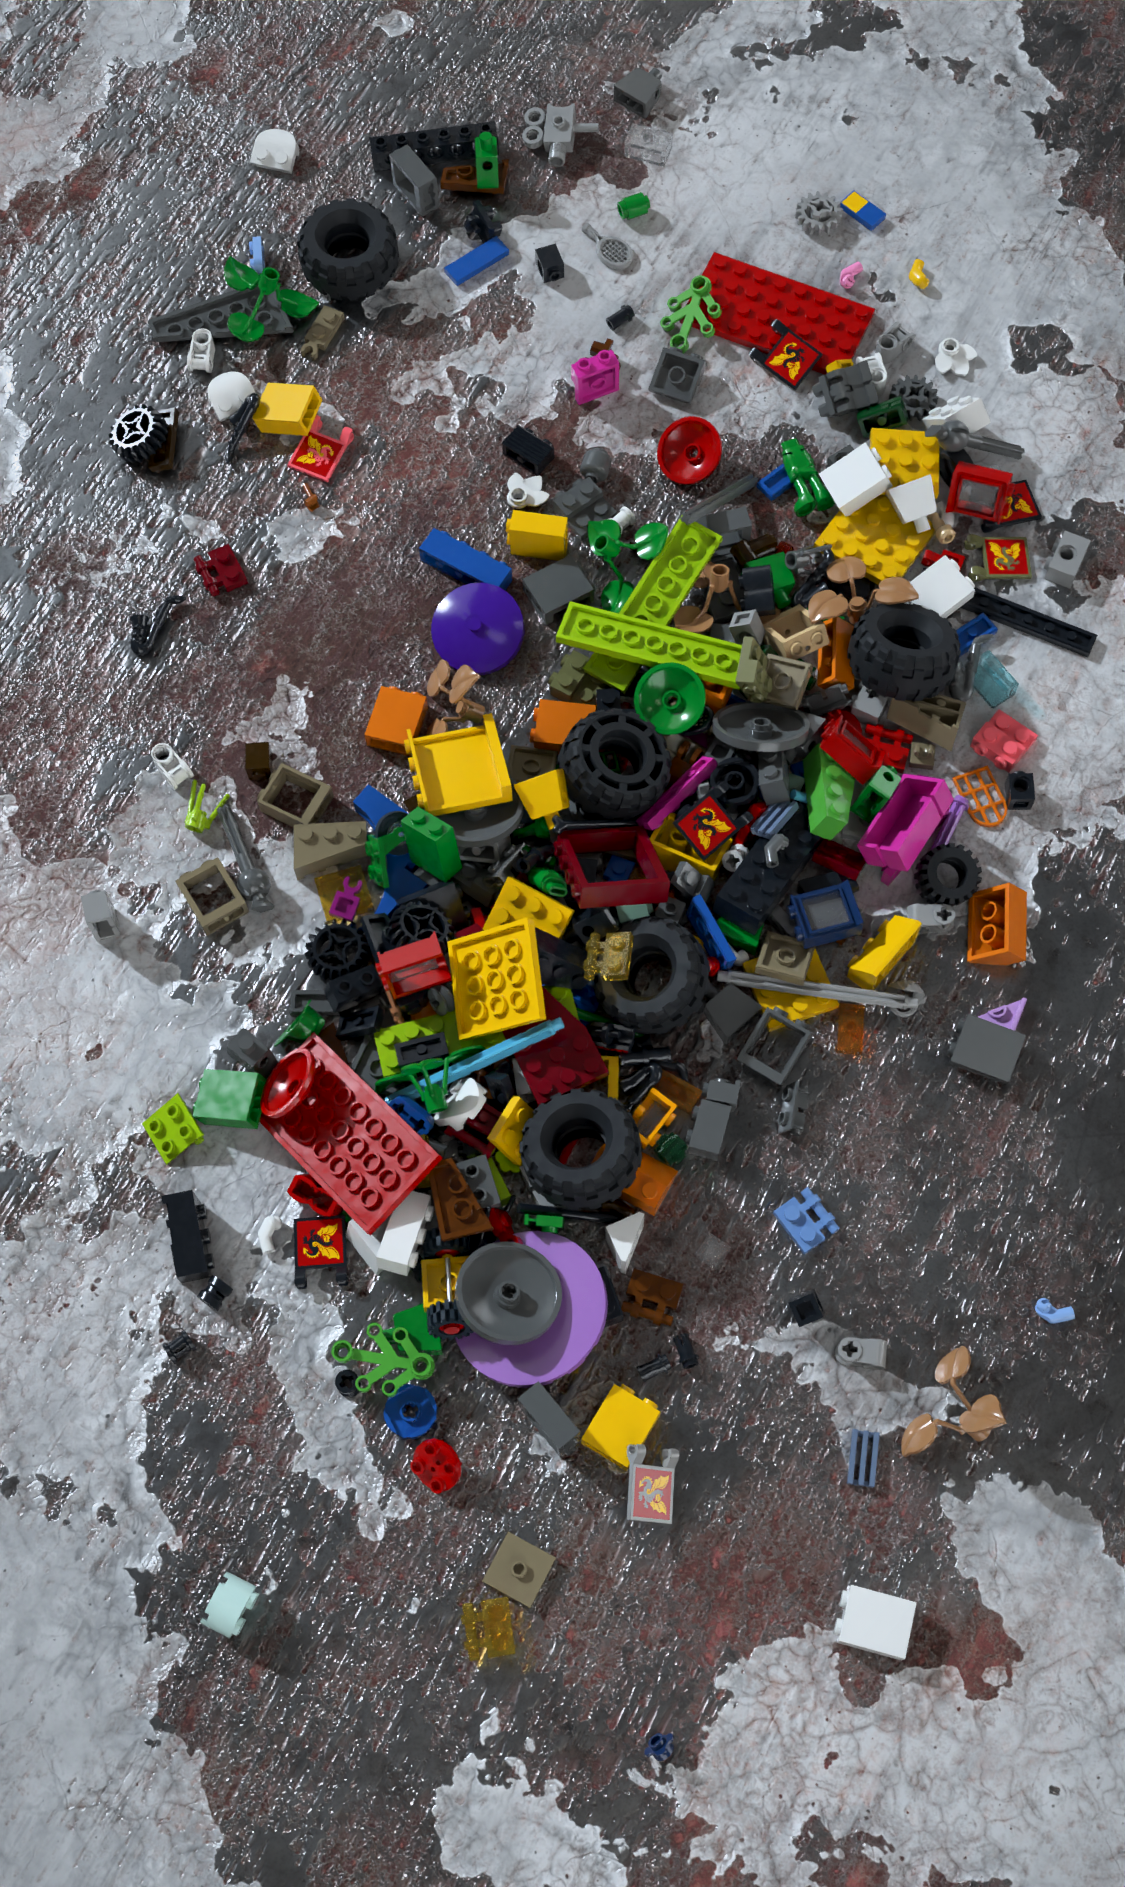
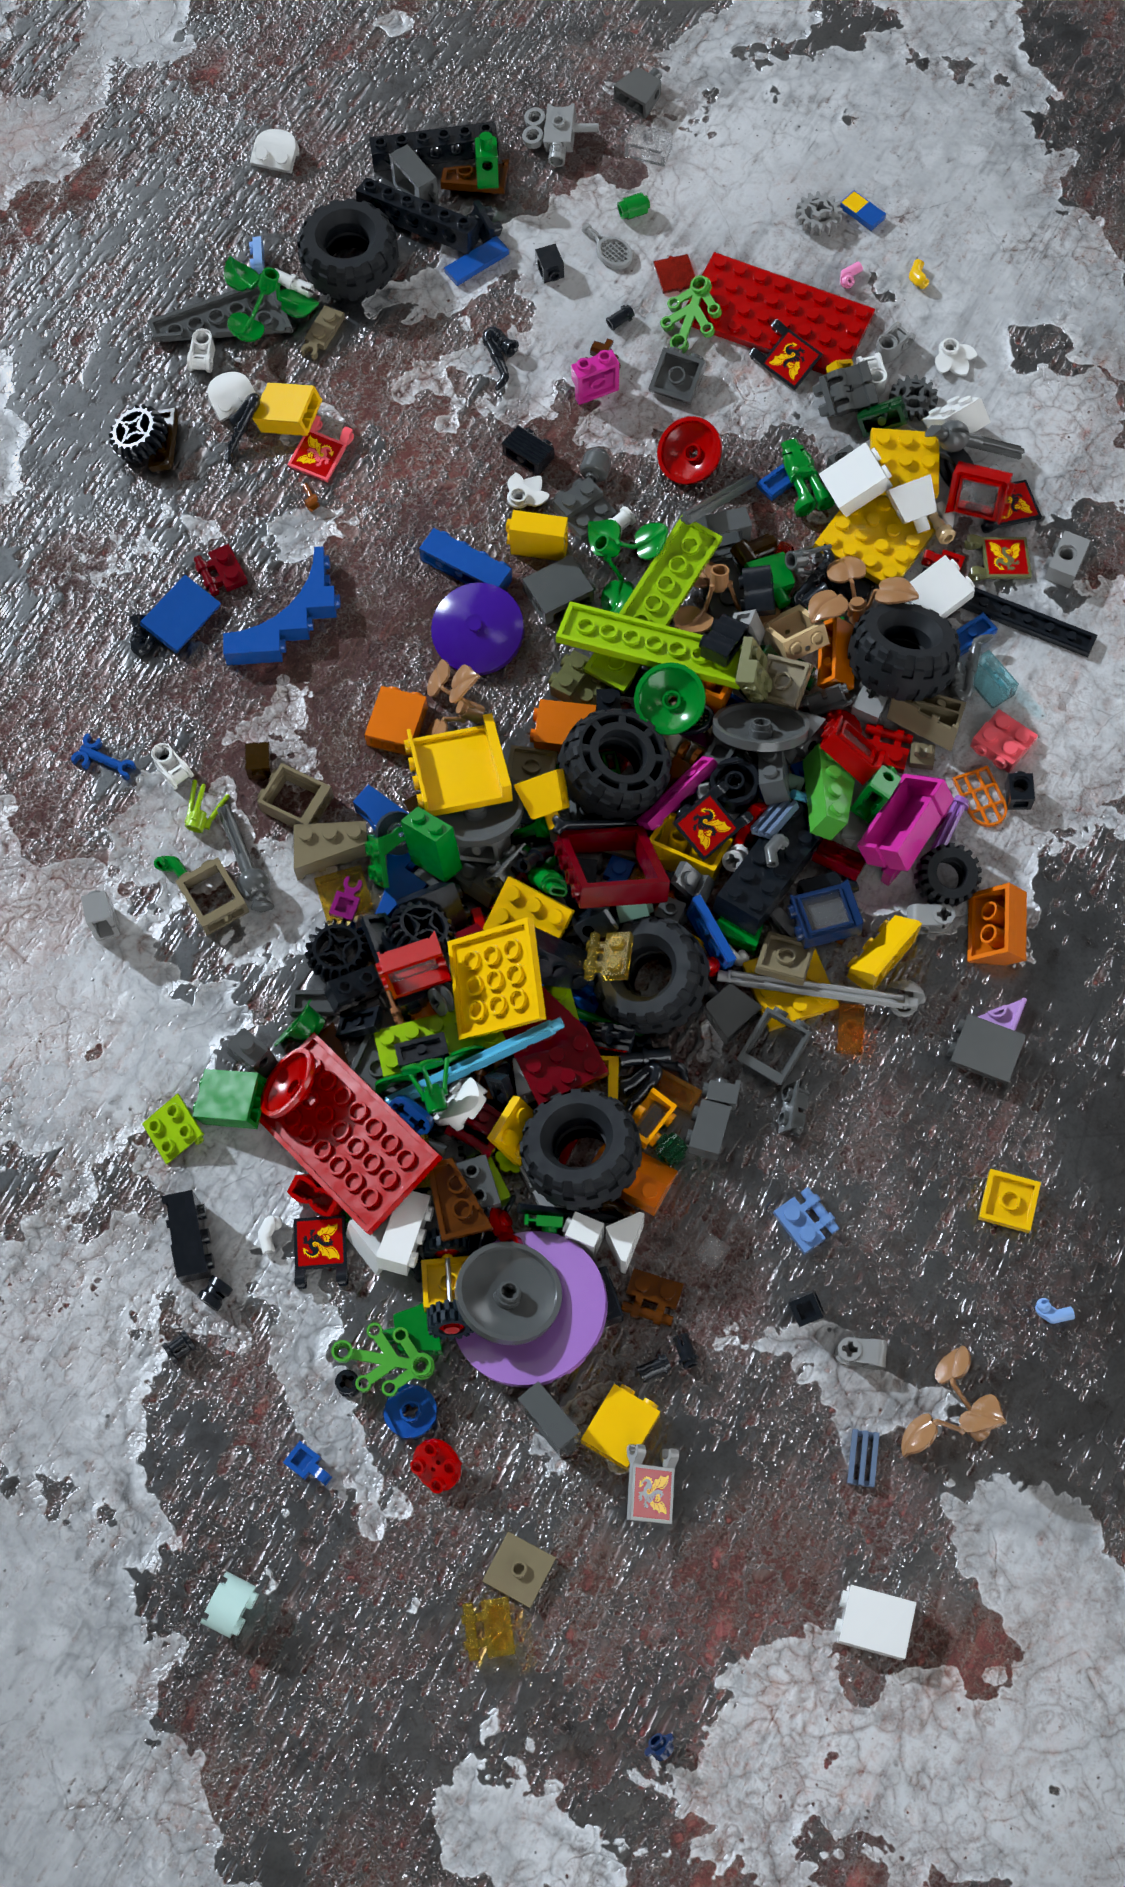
none -> blue bar [71,733,136,780]
none -> blue tile [140,575,221,654]
none -> green arm [154,856,188,879]
none -> blue arch [223,546,341,665]
none -> white pin [275,268,315,298]
none -> blue plate [283,1441,332,1486]
none -> black brick [355,177,479,254]
none -> black piece [482,327,519,391]
none -> white brick [562,1211,604,1259]
none -> clear red piece [653,254,695,294]
none -> black brick [699,614,749,668]
none -> yellow plate [978,1169,1041,1233]

